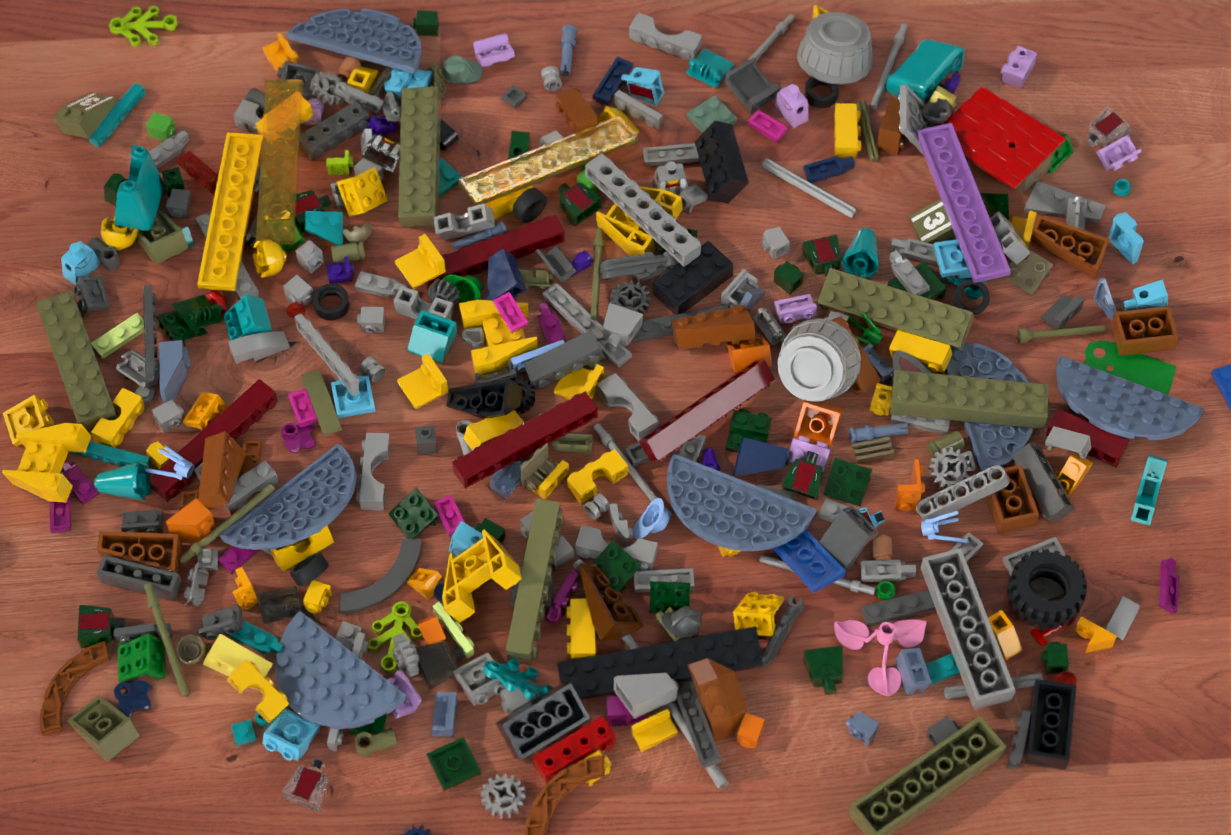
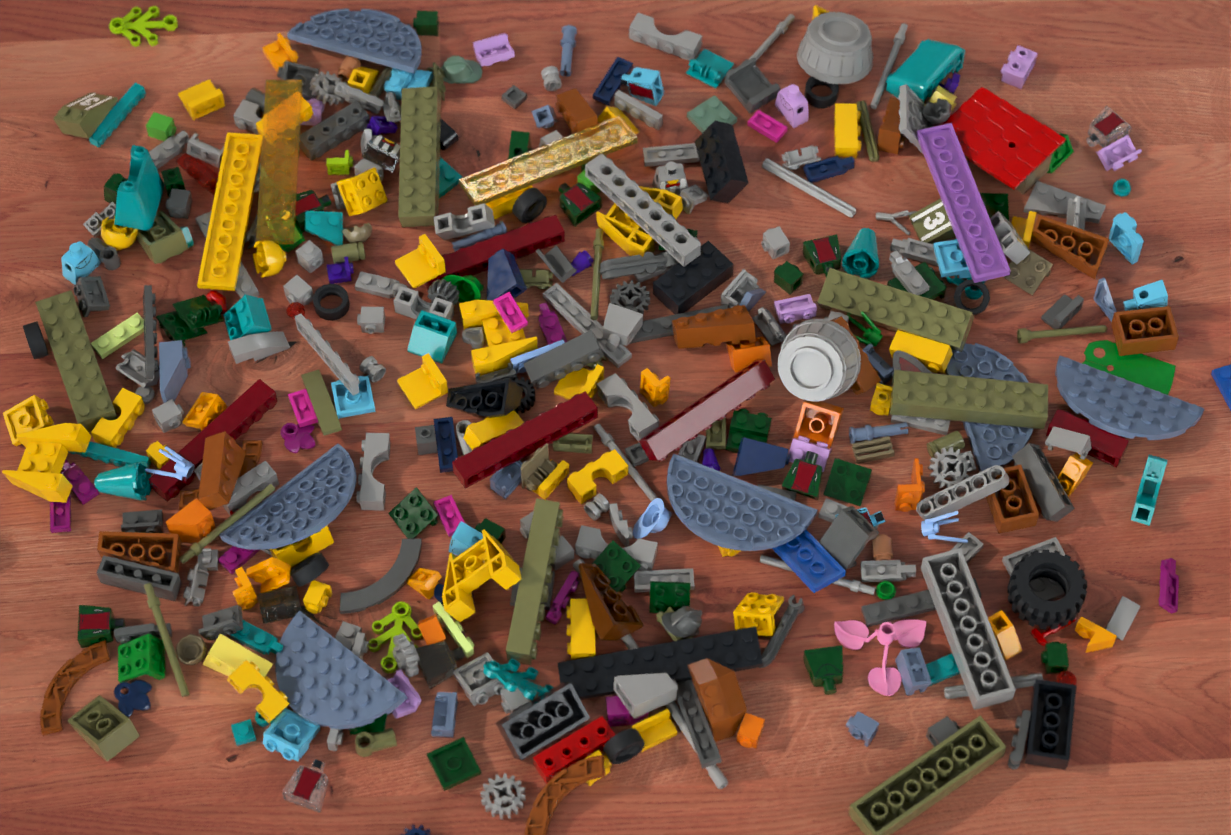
none -> black tyre [23,321,49,360]
none -> light grey slope [83,202,116,237]
none -> yellow bracket [178,80,225,120]
none -> light grey hinge [186,133,224,168]
none -> light orange bracket [246,557,291,594]
none -> dark blue plate [434,417,458,473]
none -> sand blue brick [532,105,558,129]
none -> black tyre [604,729,645,764]
none -> light orange bracket [640,368,671,407]
none -> olive plate [706,417,726,450]
none -> light grey hinge [782,145,821,170]
none -> light grey plant [876,210,917,235]

